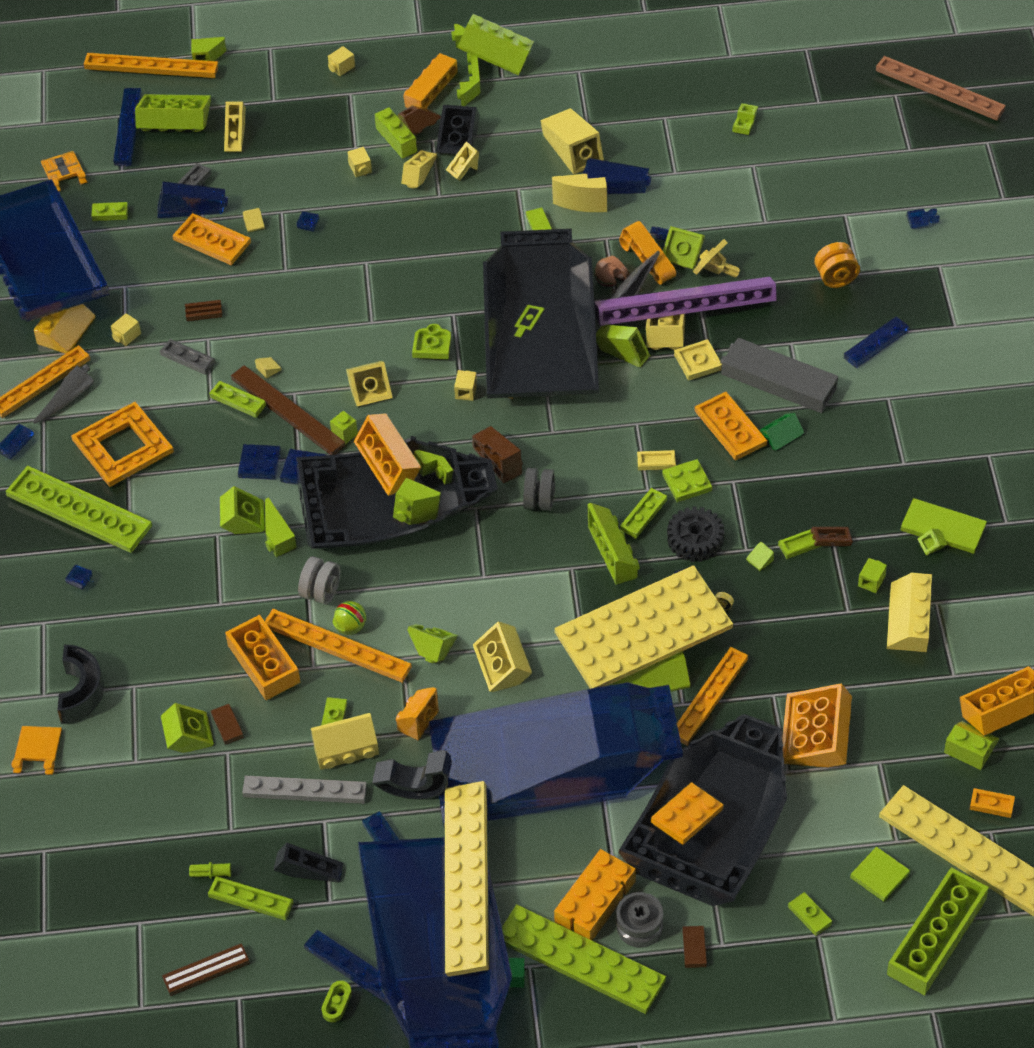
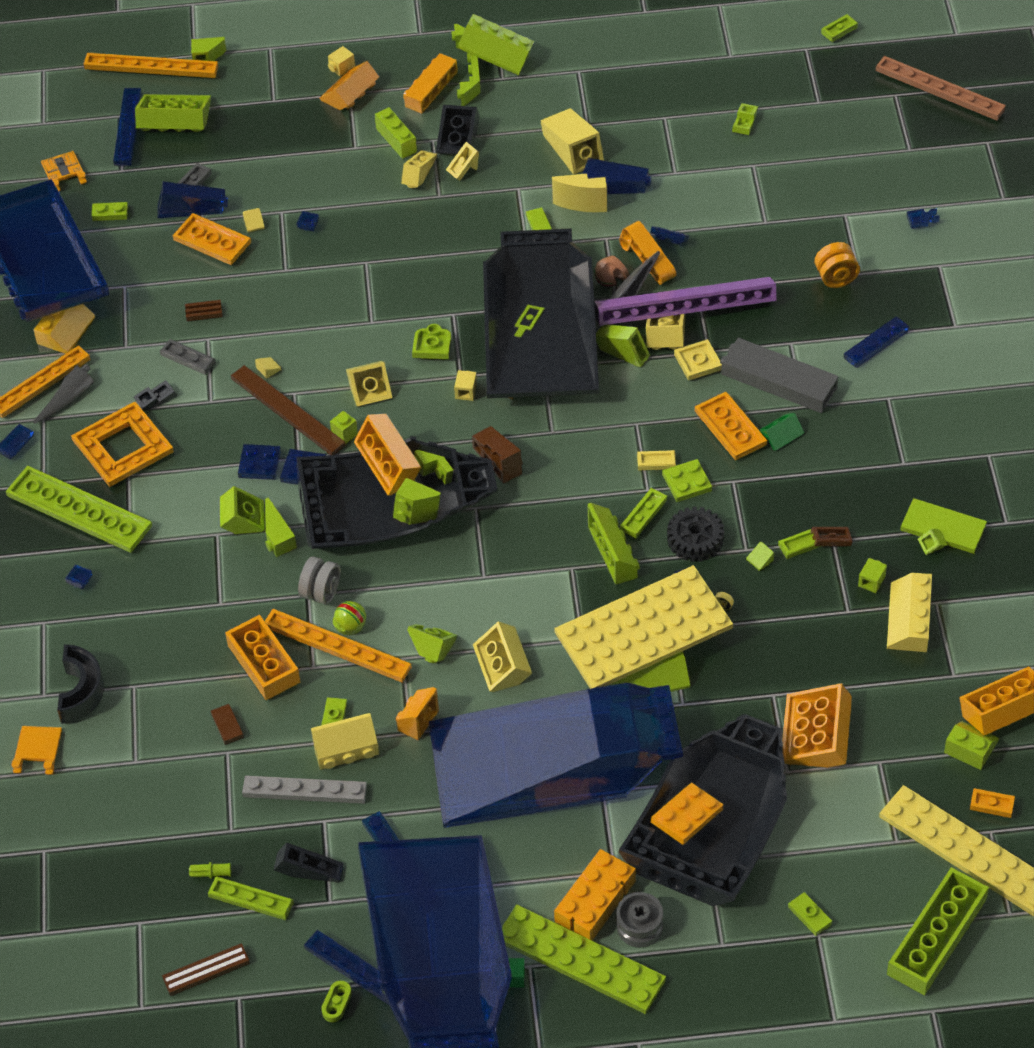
light yellow brick [111,314,141,346] -> none
lime slope [161,703,214,753] -> none
lime plate [209,381,266,418] -> none
light yellow slope [224,102,246,152] -> none
light yellow brick [347,147,372,177] -> none
black brick [372,750,452,799] -> none
reddish brown slope [398,106,441,135] -> none
light yellow plate [445,781,489,977] -> none
dark grey wheel [523,468,555,511] -> none
lime tile [663,226,705,270] -> none
light orange plate [670,647,748,746] -> none
reddish brown tile [682,926,707,968] -> none
light yellow piece [693,239,740,278] -> none
lime tile [850,847,910,902] -> none
none -> black slope [133,380,177,410]
none -> light orange slope [319,61,379,110]
none -> lime plate [821,14,858,42]

